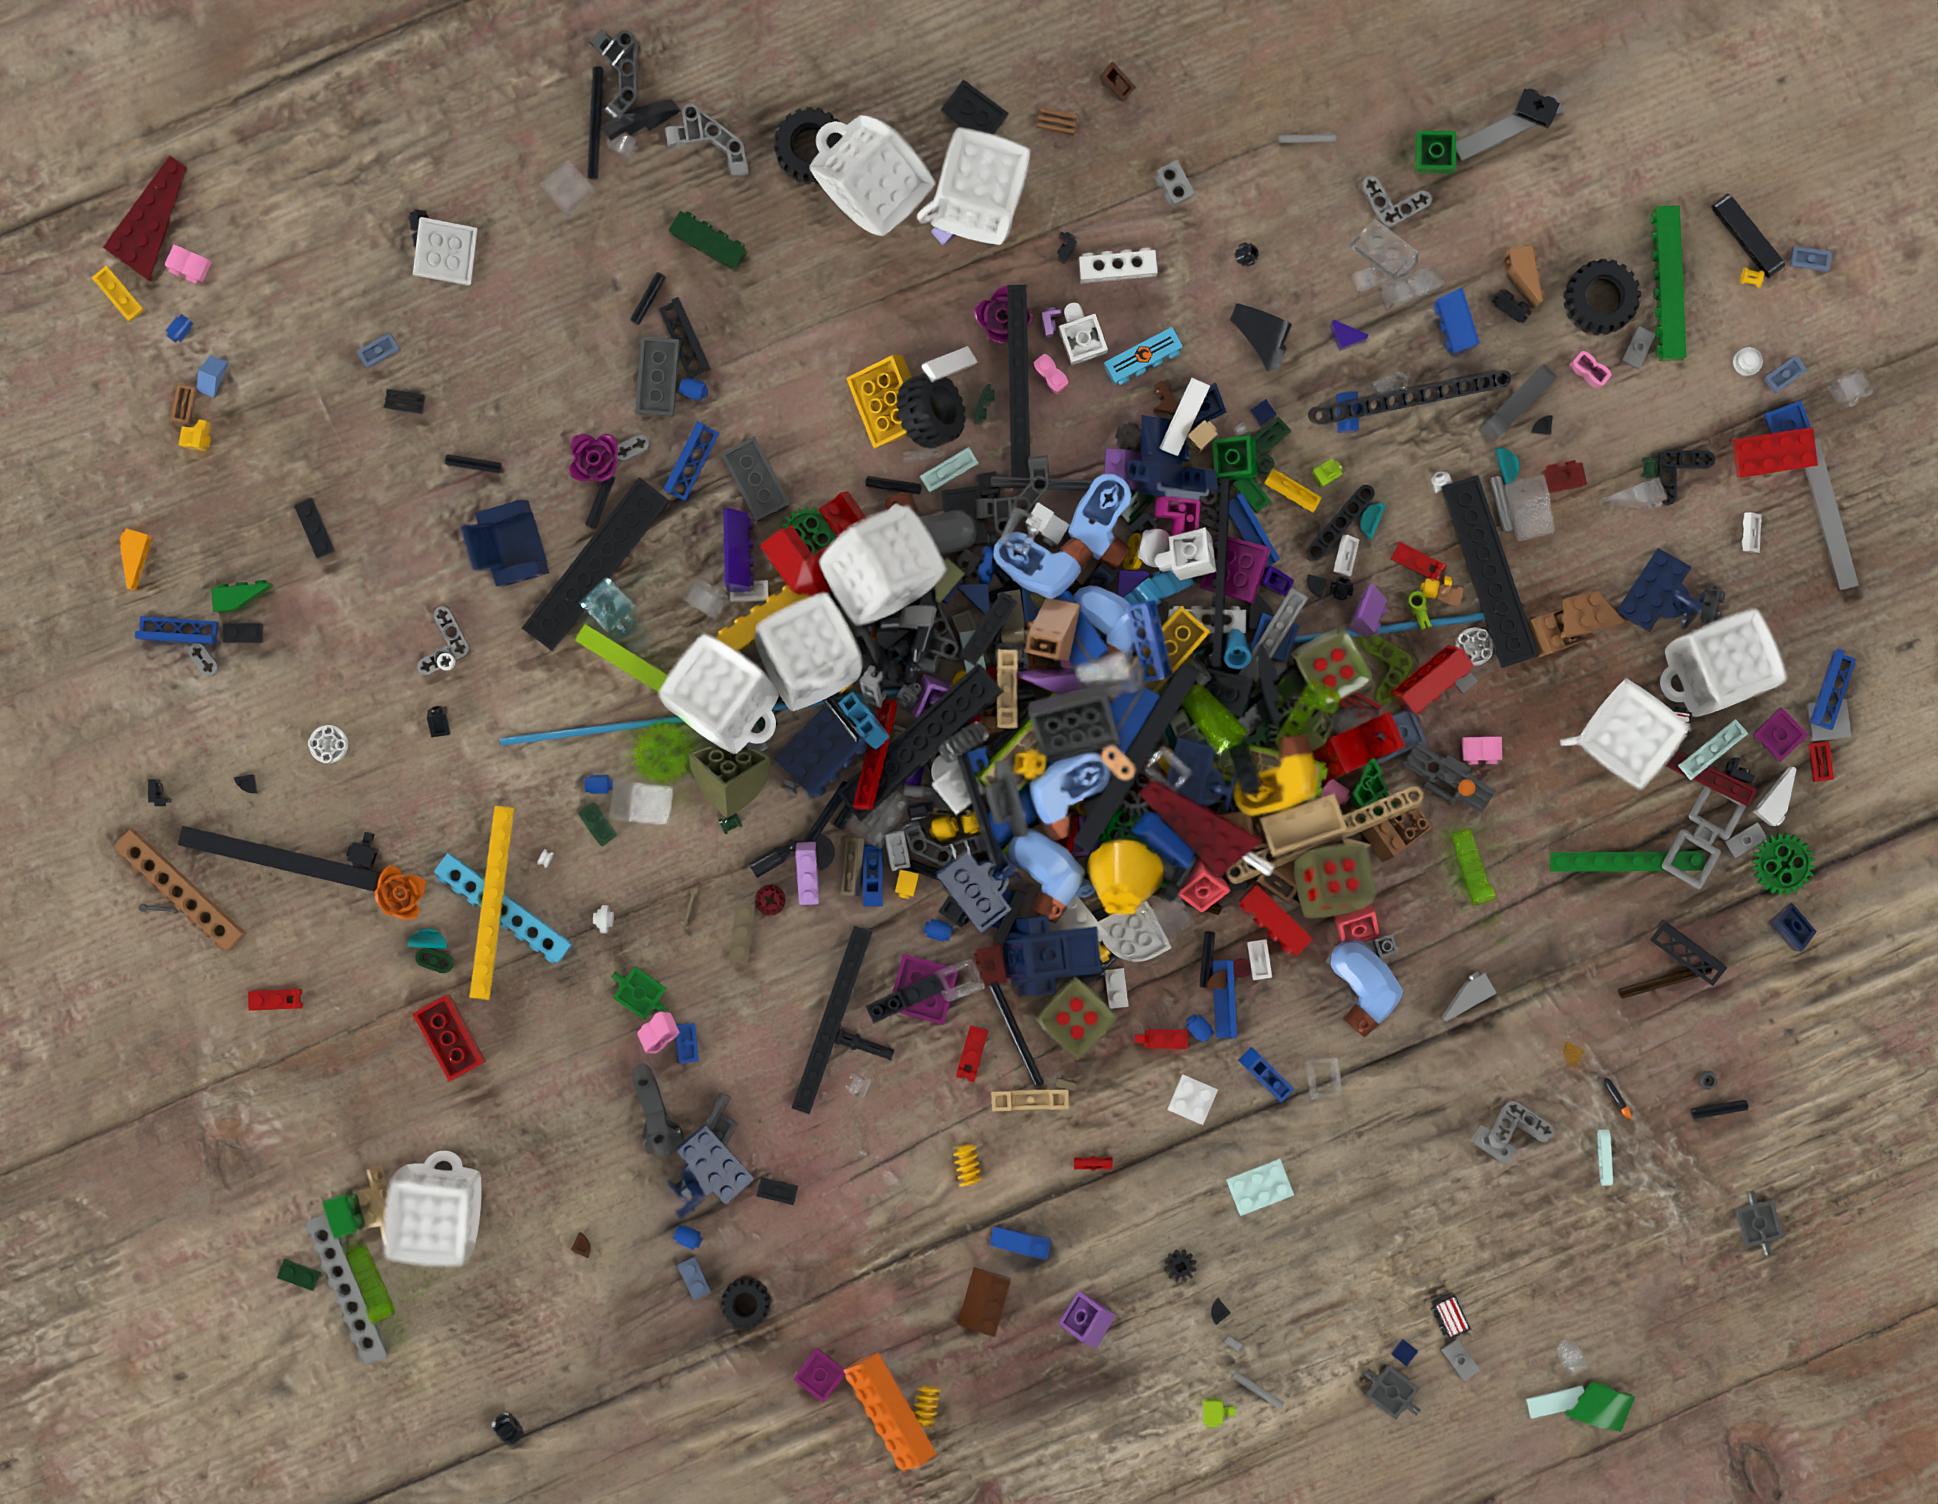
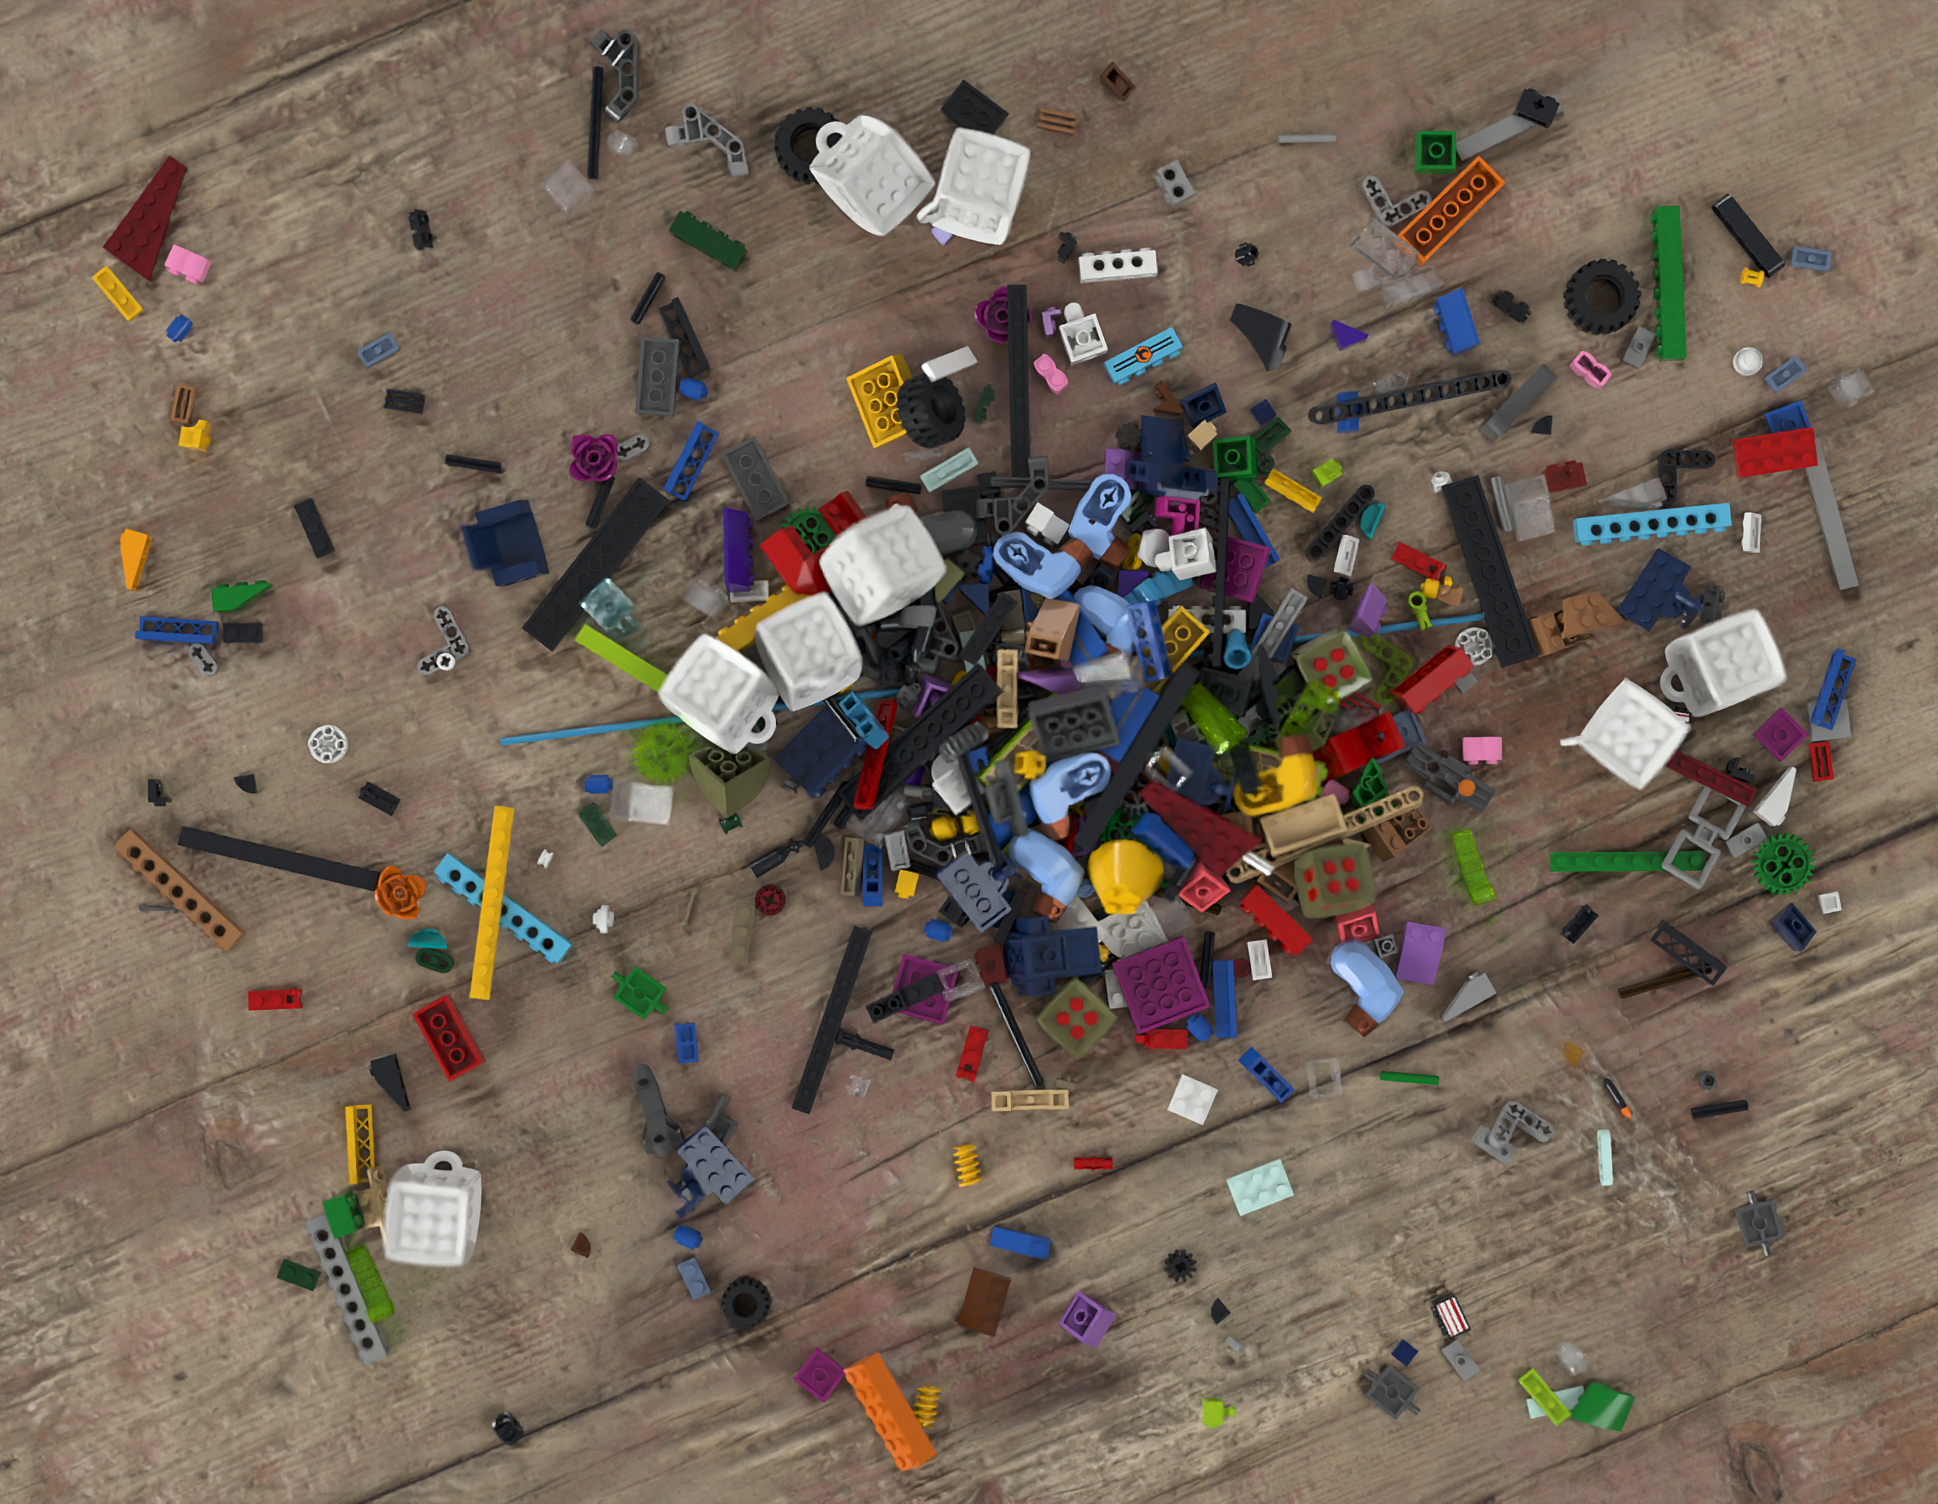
medium blue slope [196,355,229,398] -> none
black brick [346,832,379,868] -> none
white plate [413,217,477,285] -> none
black bracket [427,706,451,738] -> none
black slope [601,99,681,141] -> none
bright pink brick [637,1011,679,1054] -> none
black plate [756,1177,798,1205] -> none
lavender brick [796,842,819,905] -> none
light grey hinge [860,665,887,708] -> none
clear tile [998,507,1042,556] -> none
light nougat plate [1102,746,1135,780] -> none
white tile [1159,378,1210,456] -> none
dark grey beam [1185,653,1211,686] -> none
reddish brown tile [1206,969,1227,989] -> none
light grey bar [1232,1371,1285,1409] -> none
clear piece [1233,422,1250,437] -> none
dark purple slope [1260,565,1294,597] -> none
teal tile [1495,448,1520,486] -> none
medium nougat slope [1503,245,1545,309] -> none
clear green bush [1641,457,1659,479] -> none
light aqua tile [1678,719,1748,780] -> none
none -> yellow fence [345,1104,376,1184]
none -> black hinge [358,781,401,816]
none -> black slope [369,1054,411,1112]
none -> magenta plate [1112,935,1210,1034]
none -> green piece [1380,1071,1439,1085]
none -> orange brick [1394,156,1506,267]
none -> medium lavender slope [1395,921,1446,985]
none -> lime tile [1518,1368,1572,1427]
none -> black hinge [1560,904,1599,944]
none -> medium azure brick [1573,503,1732,546]
none -> white tile [1817,891,1842,914]

